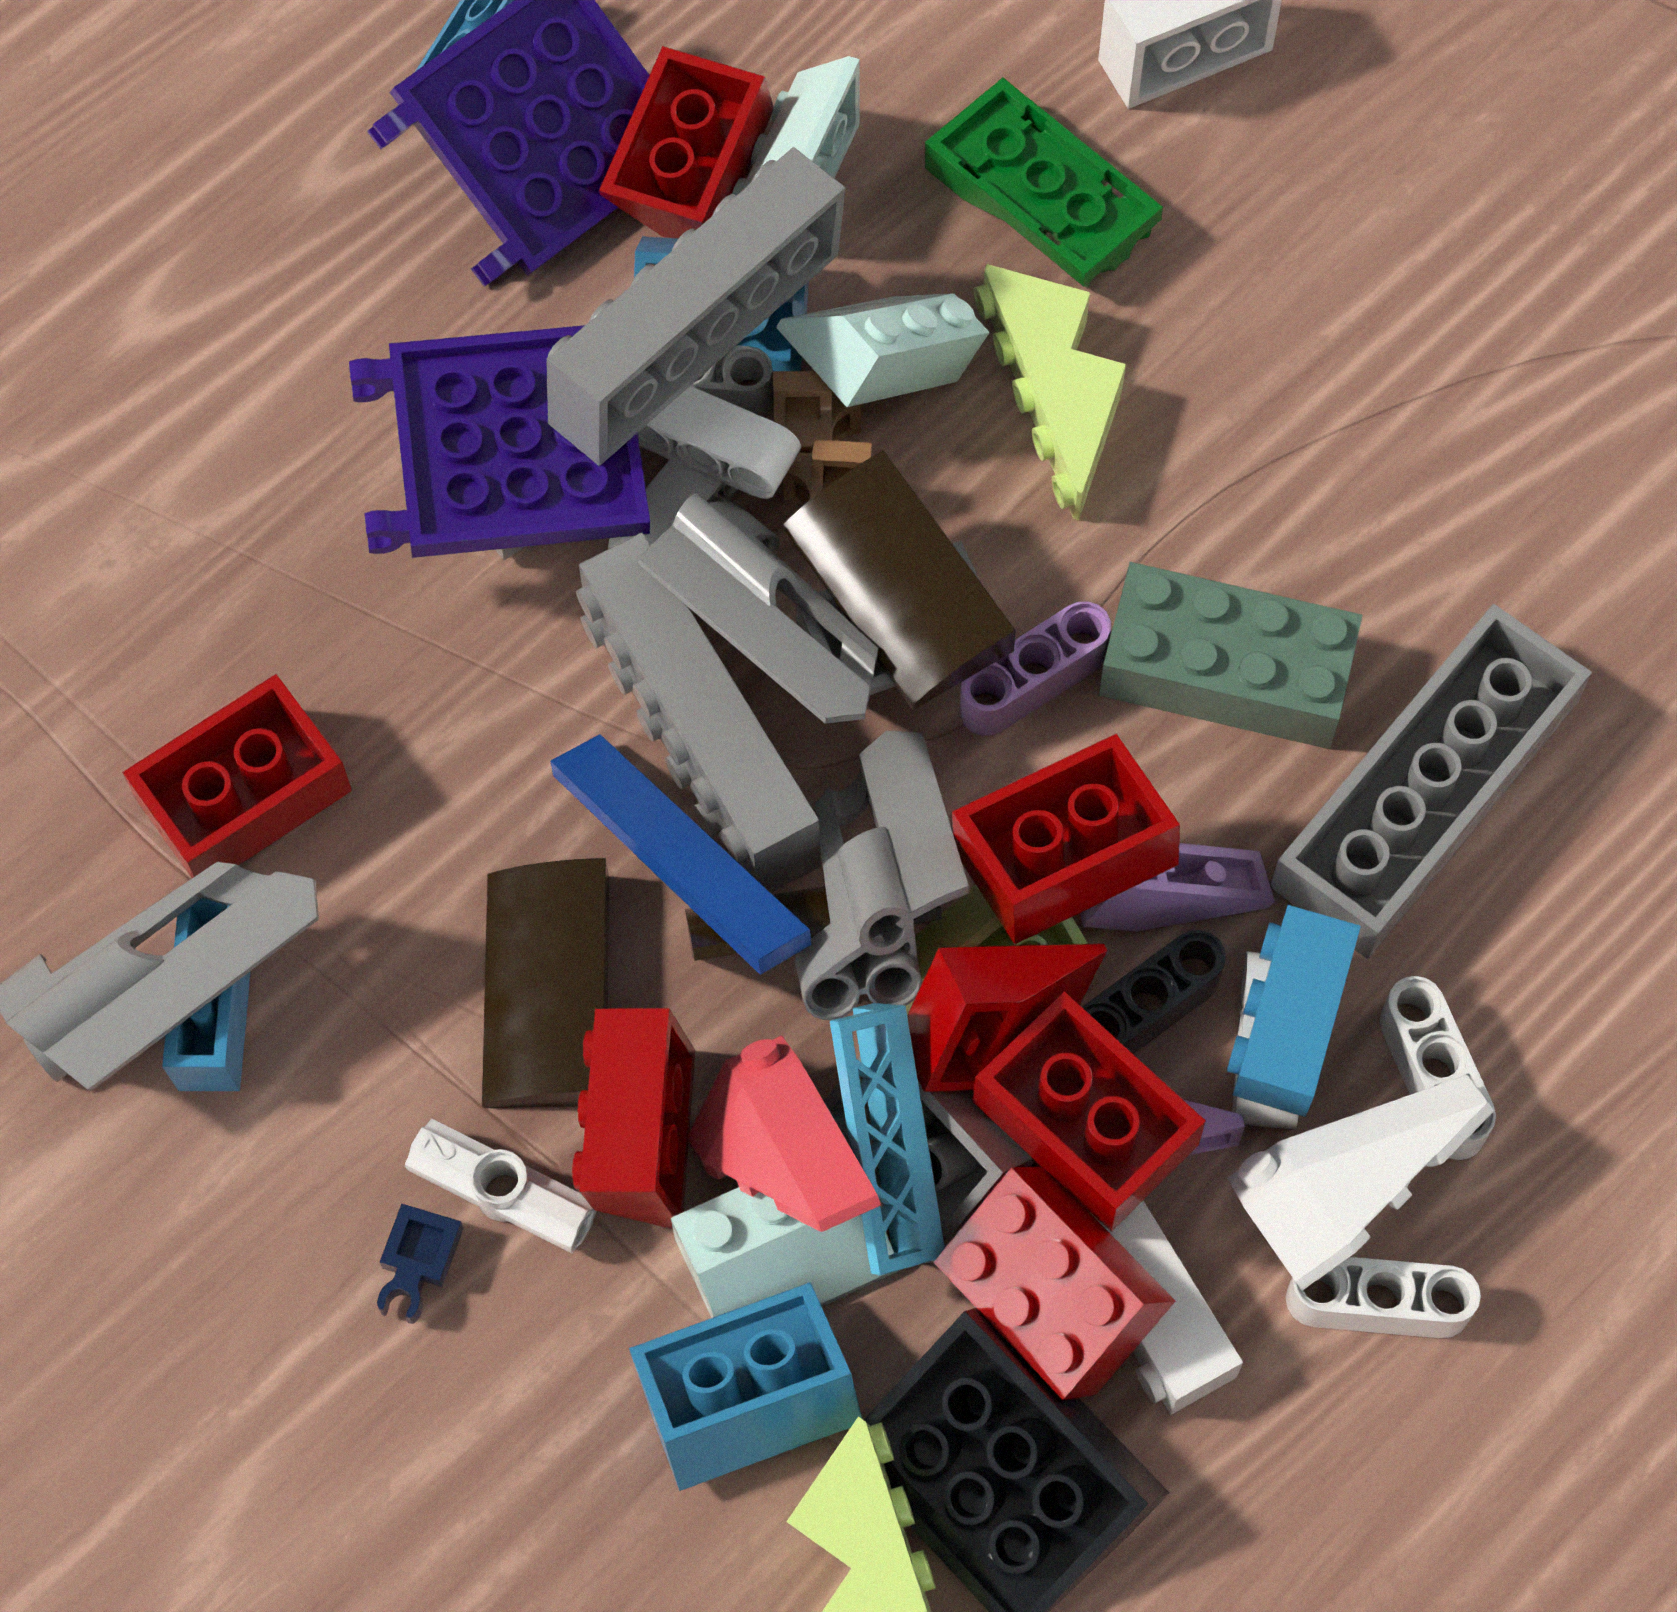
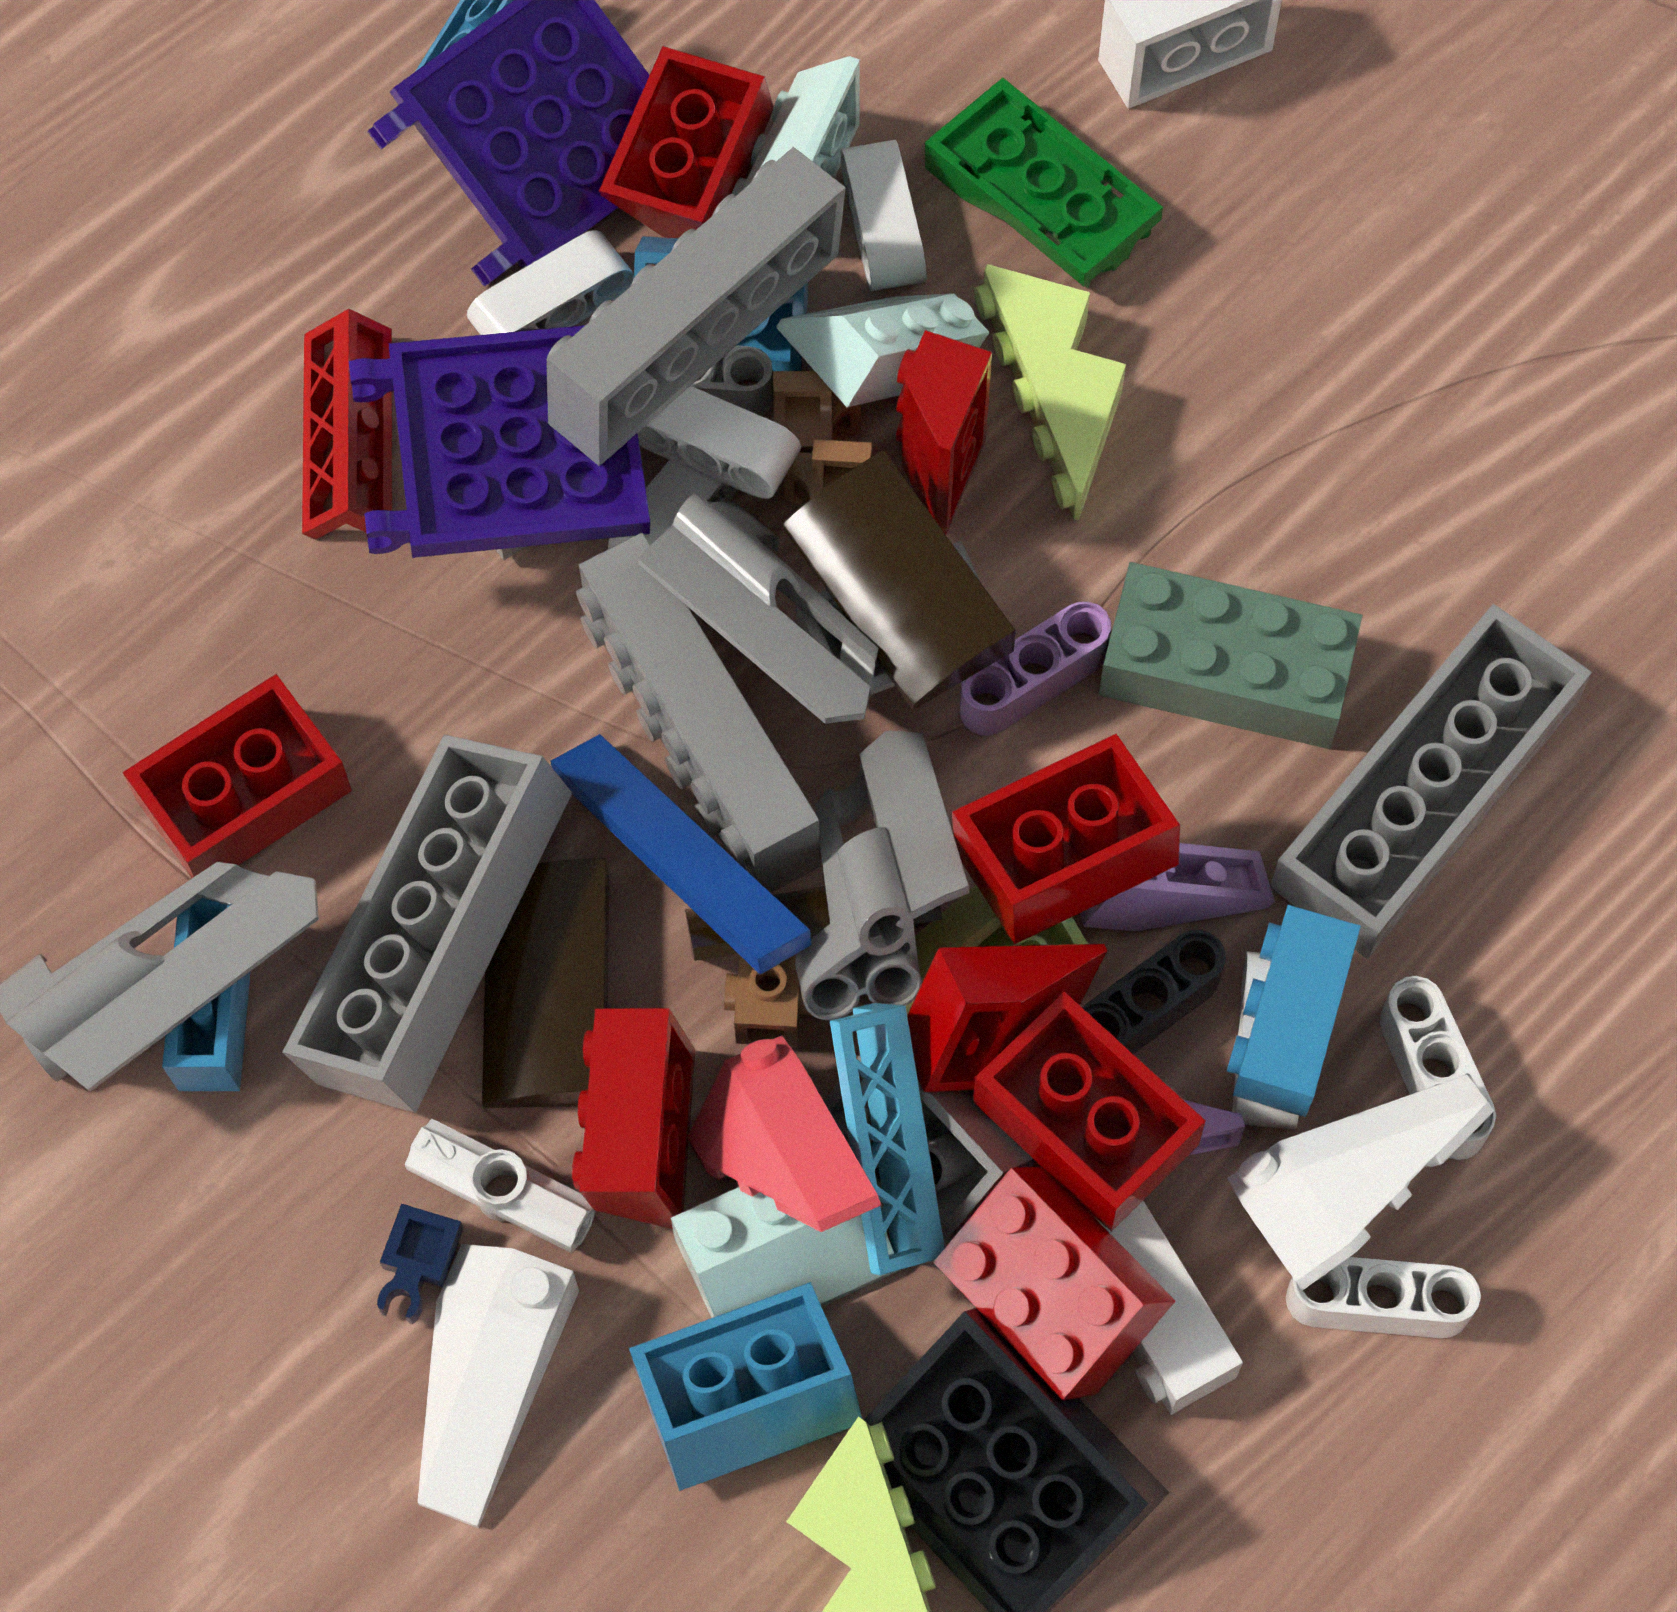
none -> light grey brick [282,734,572,1113]
none -> red fence [302,309,392,540]
none -> white wedge [418,1244,579,1528]
none -> white beam [467,230,634,335]
none -> medium nougat brick [724,955,811,1047]
none -> white beam [840,140,927,291]
none -> red slope [896,330,992,534]

